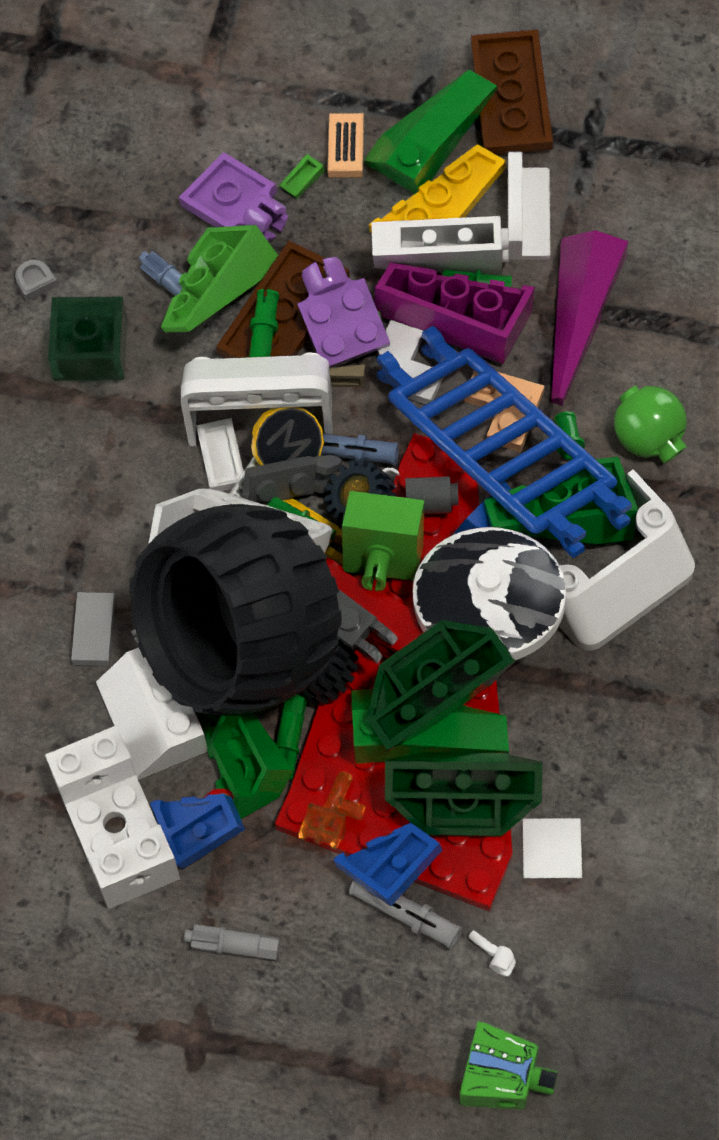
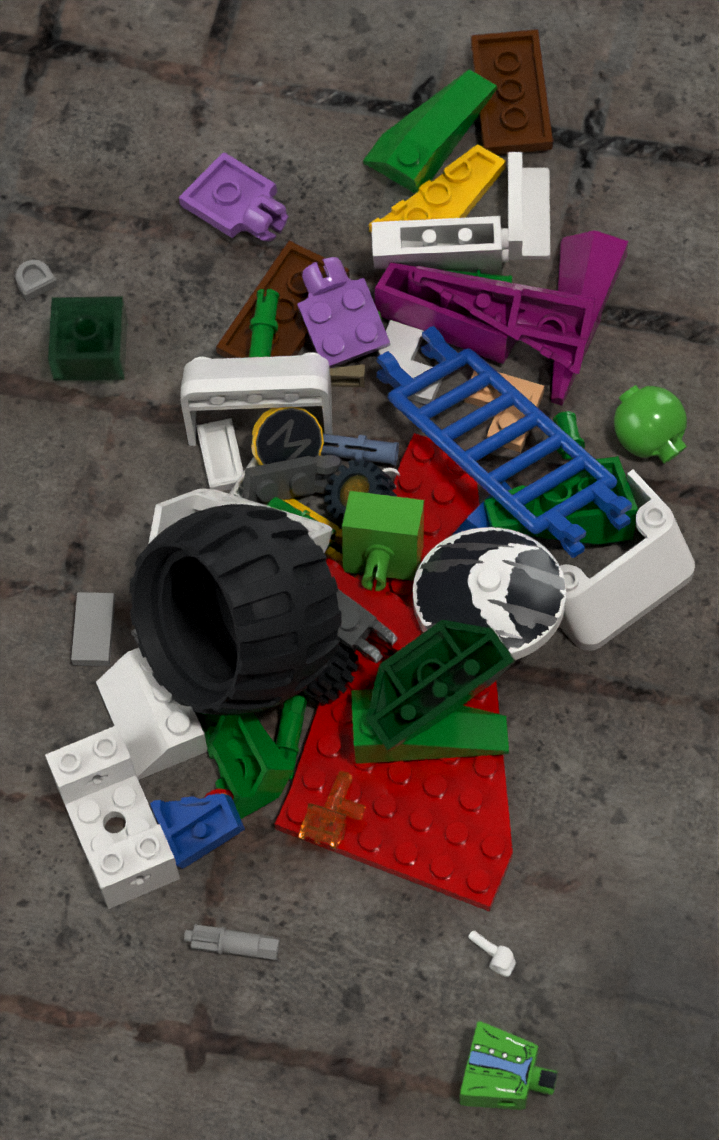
sand blue piece [139,251,182,296] -> none
bright green wedge [161,225,278,332] -> none
bright green piece [279,154,325,200] -> none
light nougat tile [328,113,364,178] -> none
blue wing [333,823,443,907] -> none
light grey pin [349,880,463,949] -> none
dark green wedge [385,752,543,836] -> none
dark grey brick [405,476,458,514] -> none
white sticker [523,818,582,878] -> none
none -> magenta wedge [414,266,596,374]

